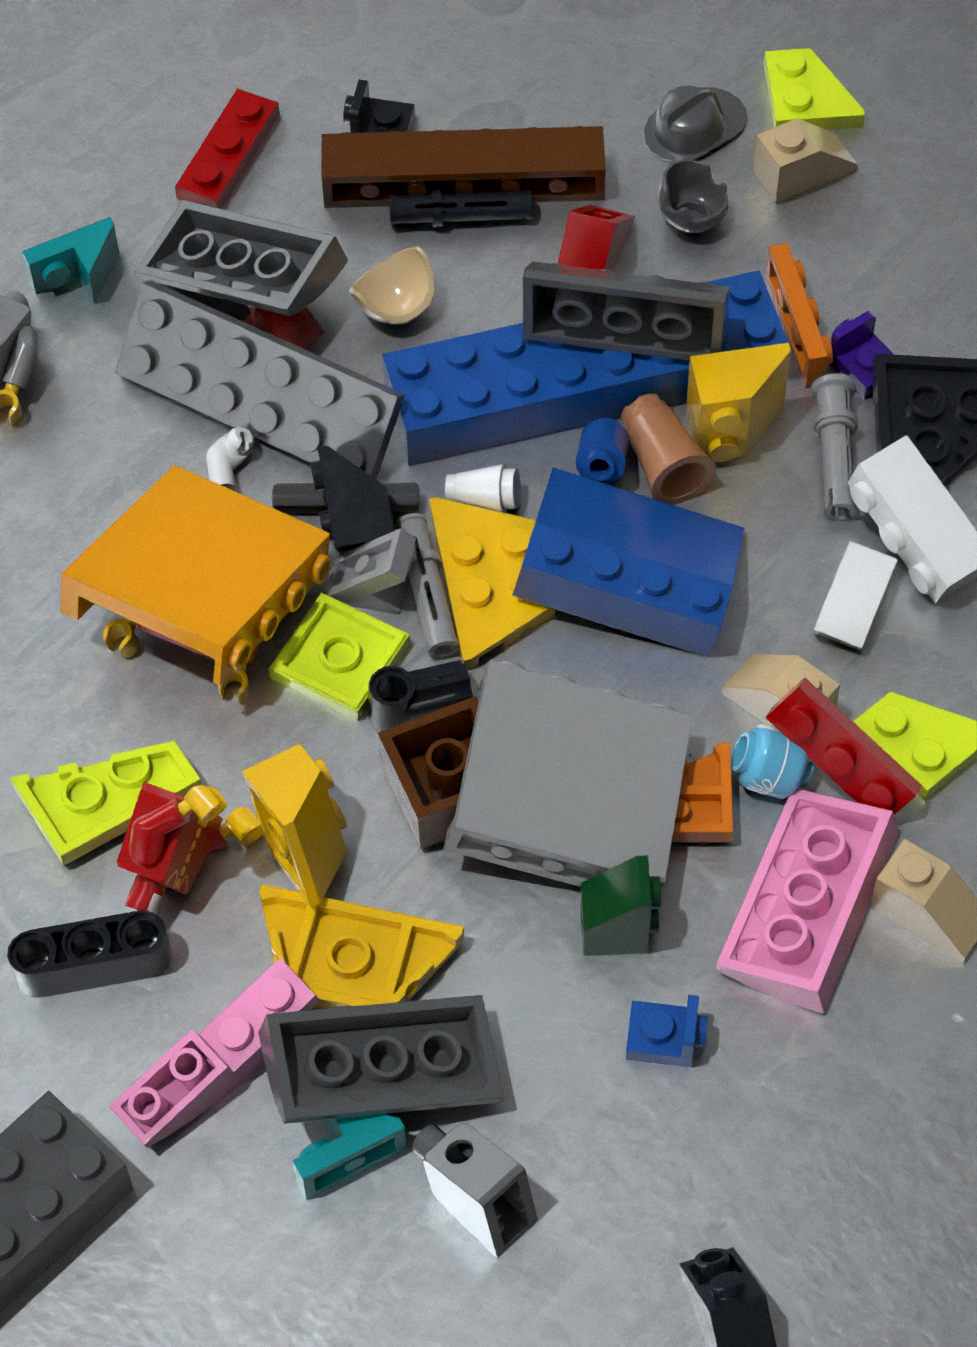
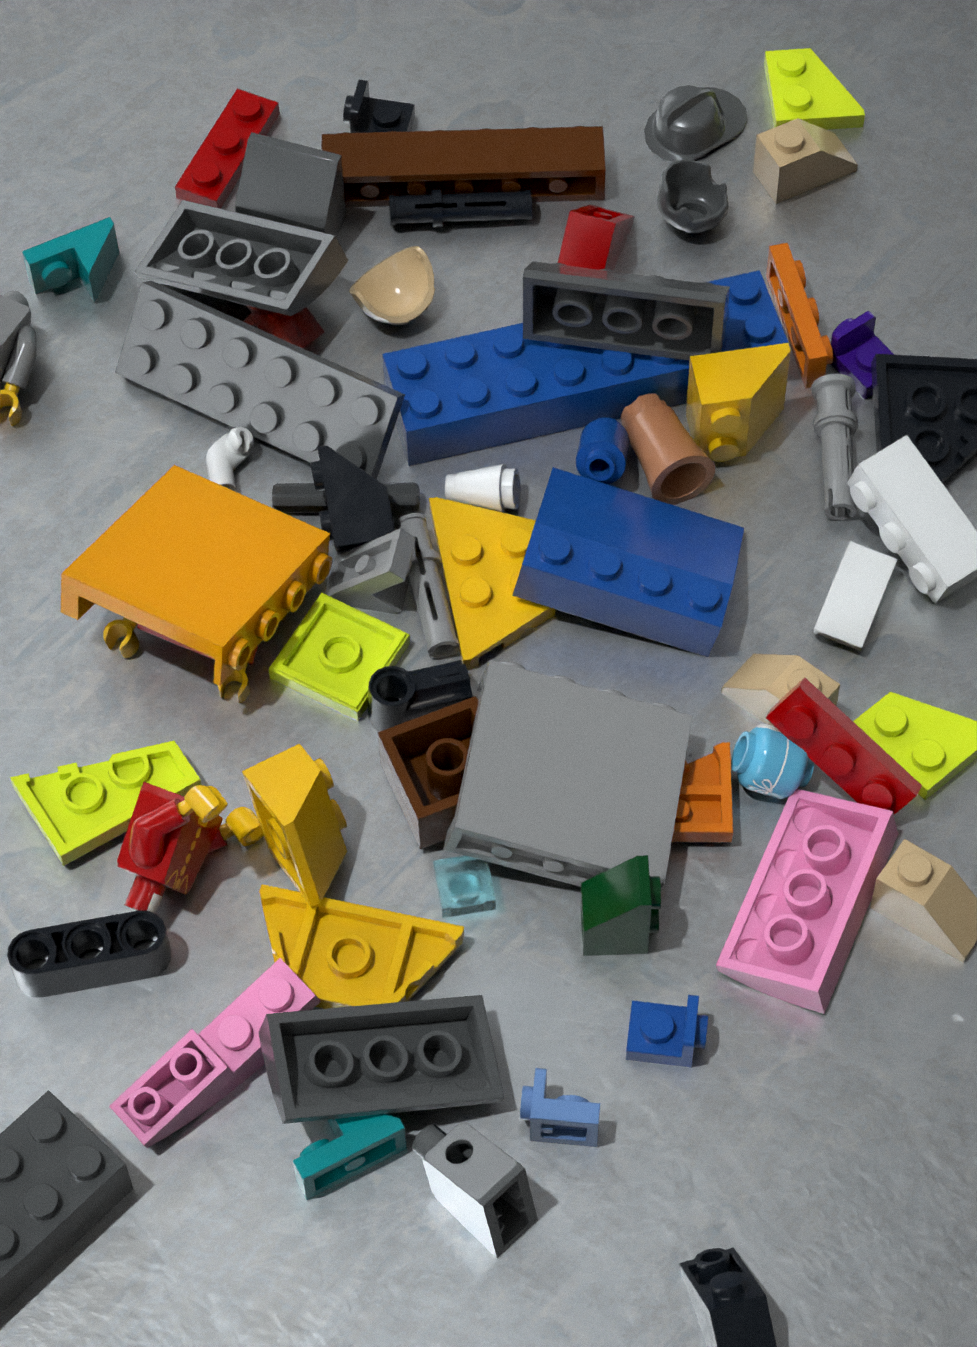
none -> dark grey slope [235,132,346,238]
none -> clear light blue plate [433,856,496,918]
none -> medium blue bracket [520,1068,600,1147]

